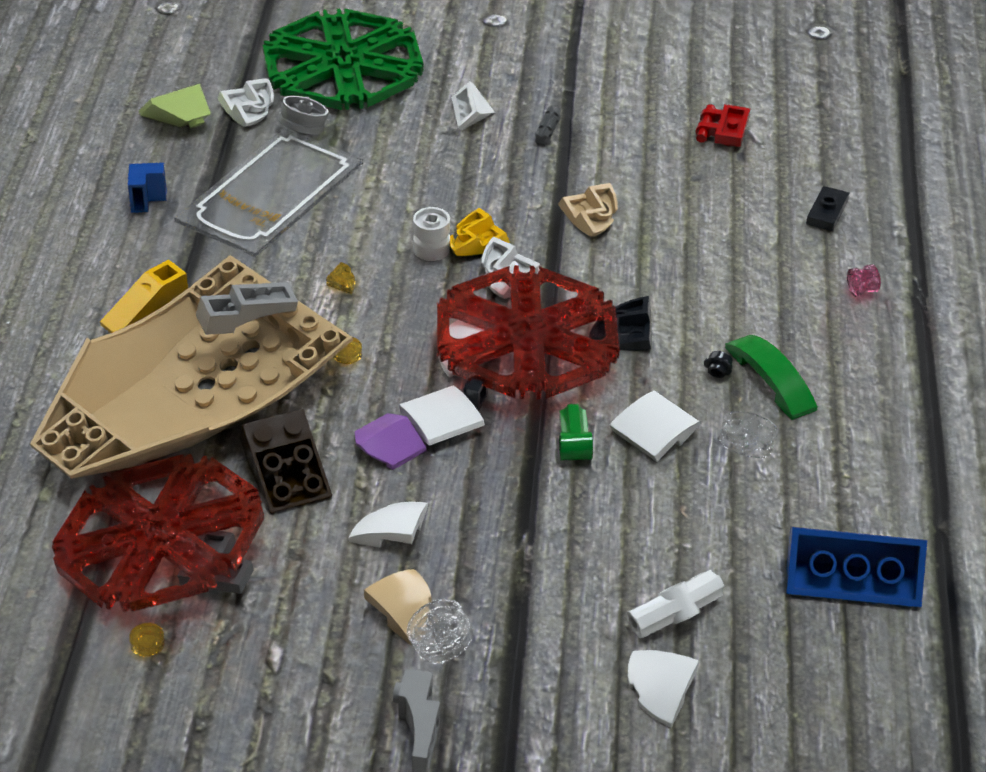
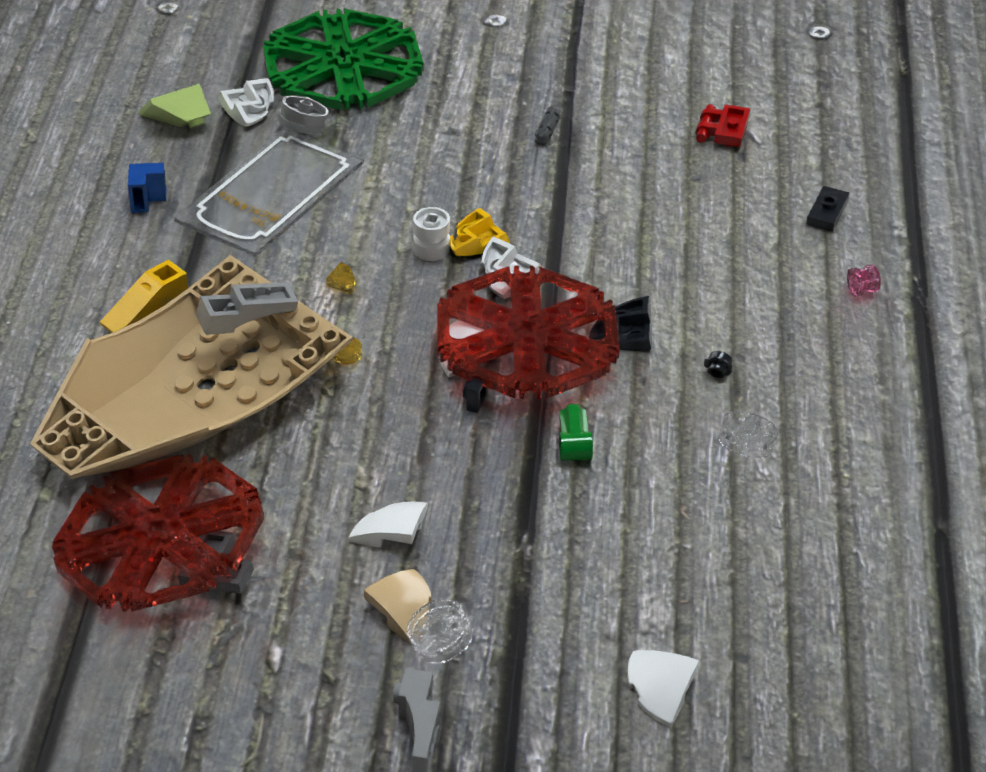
clear yellow tile [129,623,165,657] -> none
dark brown slope [240,409,332,514] -> none
medium lavender slope [355,413,426,470] -> none
white slope [399,385,485,446] -> none
white slope [451,81,495,130] -> none
tan brick [558,183,618,237] -> none
white slope [609,391,701,462] -> none
white piece [627,570,724,638] -> none
green slope [725,334,818,420] -> none
blue slope [786,526,928,607] -> none

